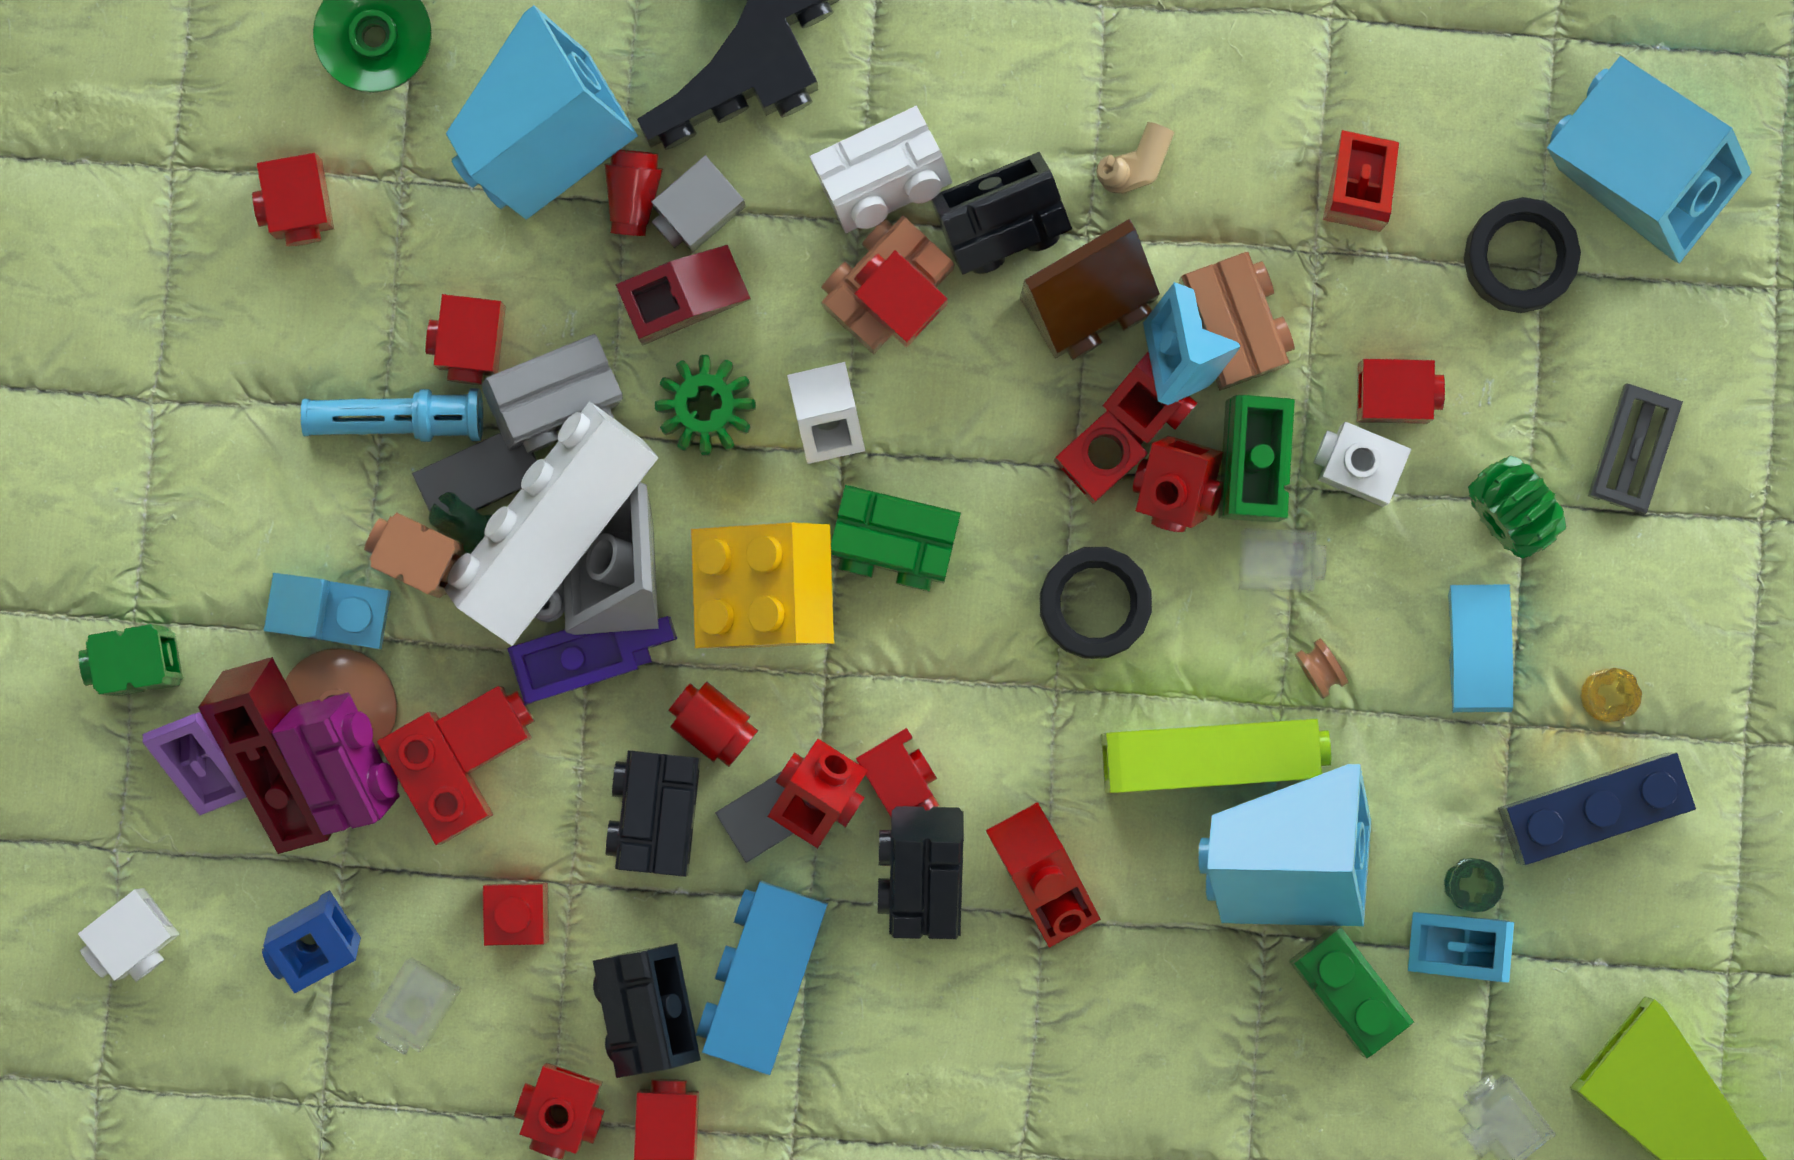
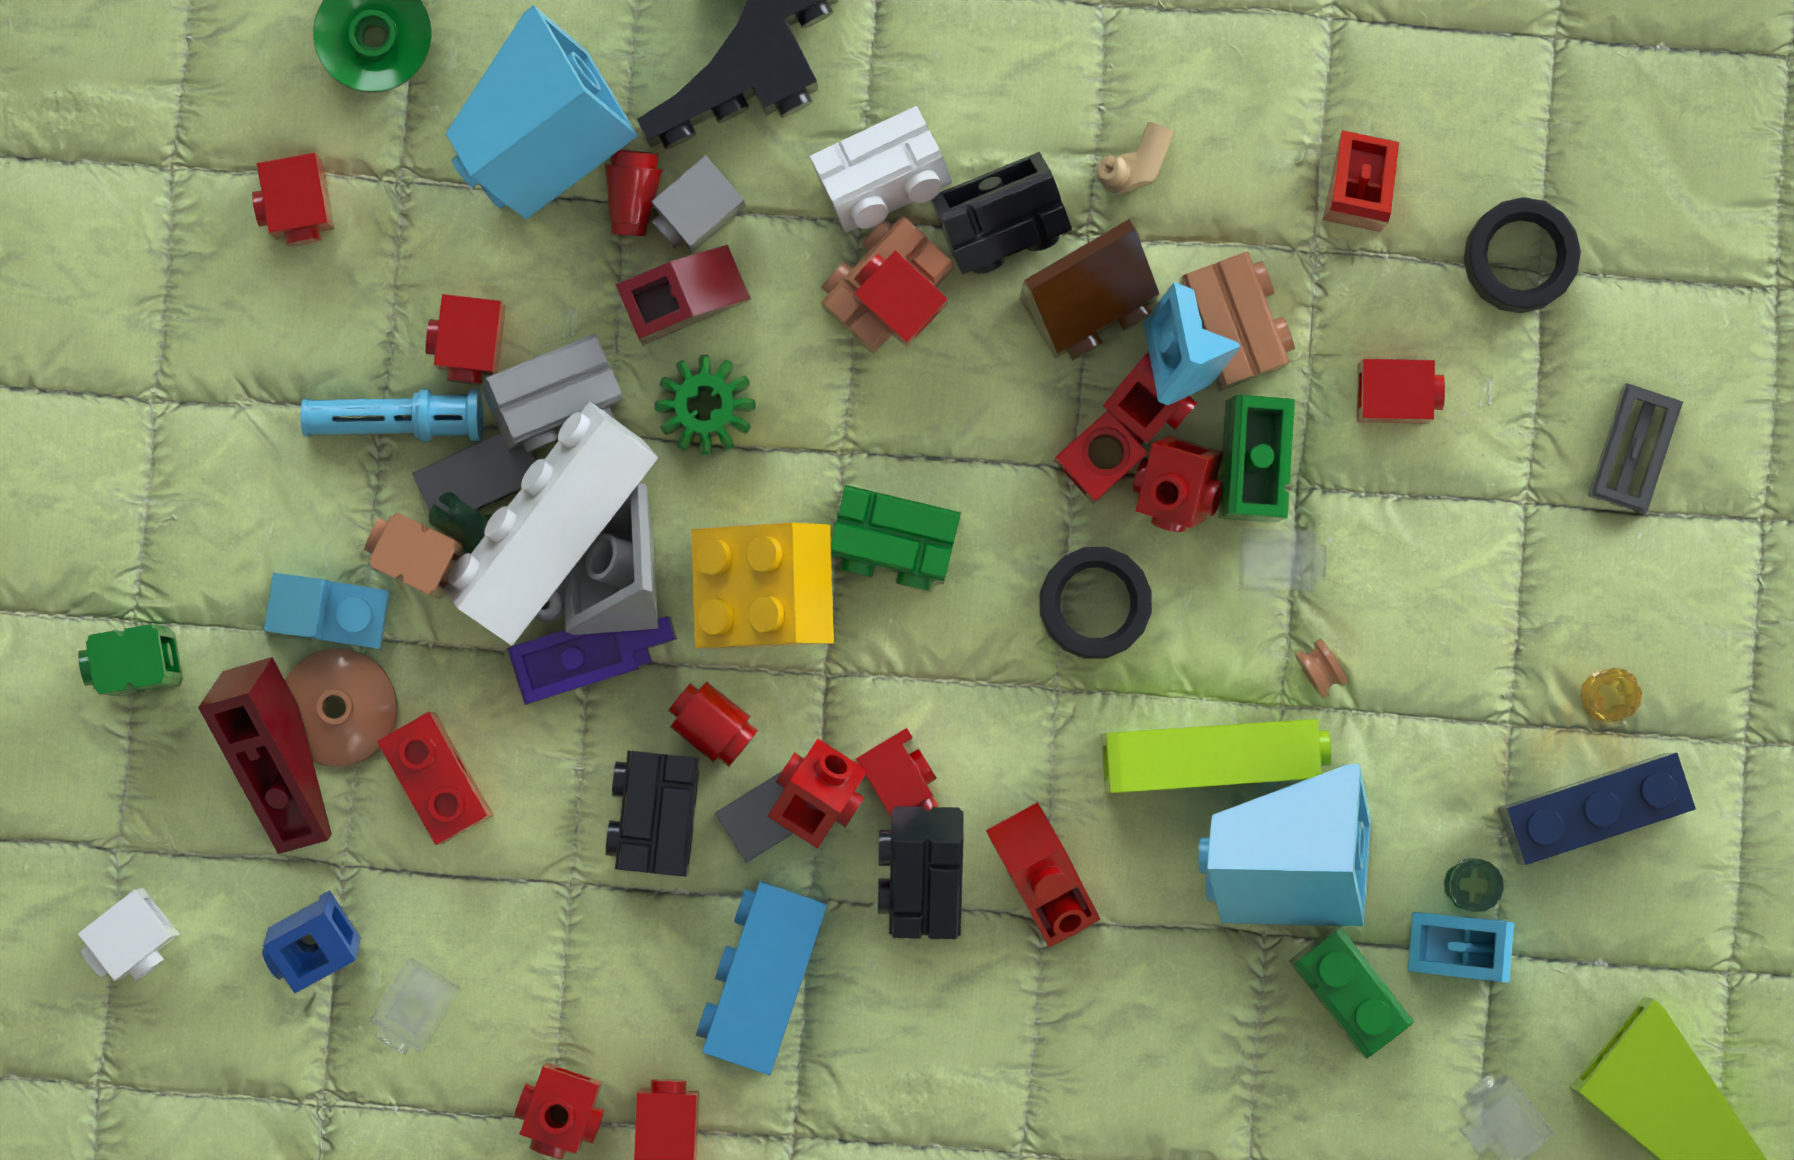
medium lavender slope [142,712,246,816] -> none
magenta brick [271,692,400,835] -> none
red brick [436,686,535,773] -> none
red brick [483,883,549,946] -> none
black brick [593,943,701,1078] -> none
white brick [787,362,865,464] -> none
white brick [1314,422,1411,507] -> none
medium azure slope [1448,584,1513,713] -> none
green gear [1468,455,1566,559] -> none
medium azure slope [1547,56,1752,264] -> none

